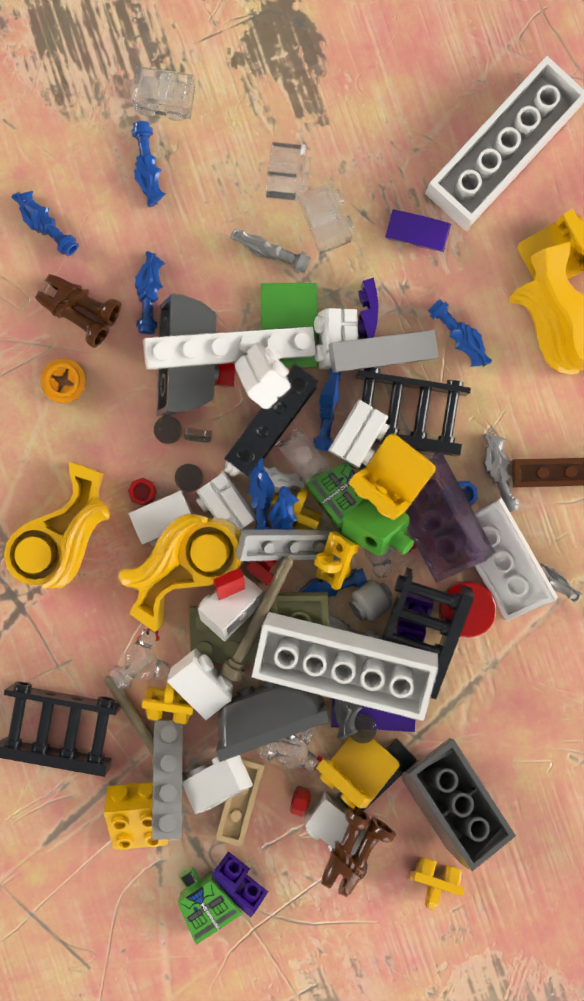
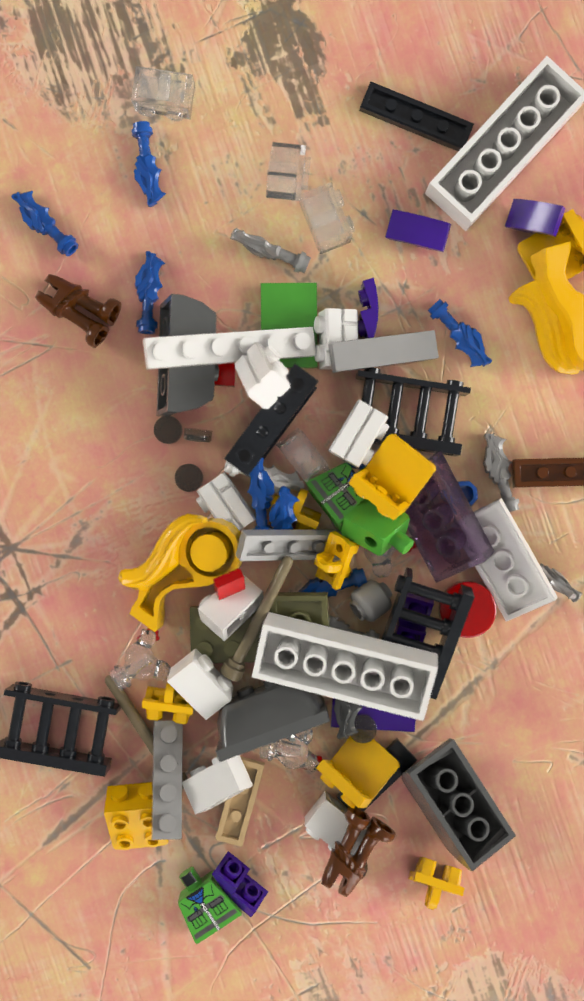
yellow animal [4,461,110,589] -> none
light orange gear [41,358,87,404] -> none
red tile [128,478,157,506] -> none
white brick [128,491,194,547] -> none
red tile [245,560,277,586] -> none
red tile [290,785,311,817] -> none
blue piece [313,368,341,451] -> none
none -> black tile [359,81,474,151]
none -> dark purple slope [505,199,565,237]

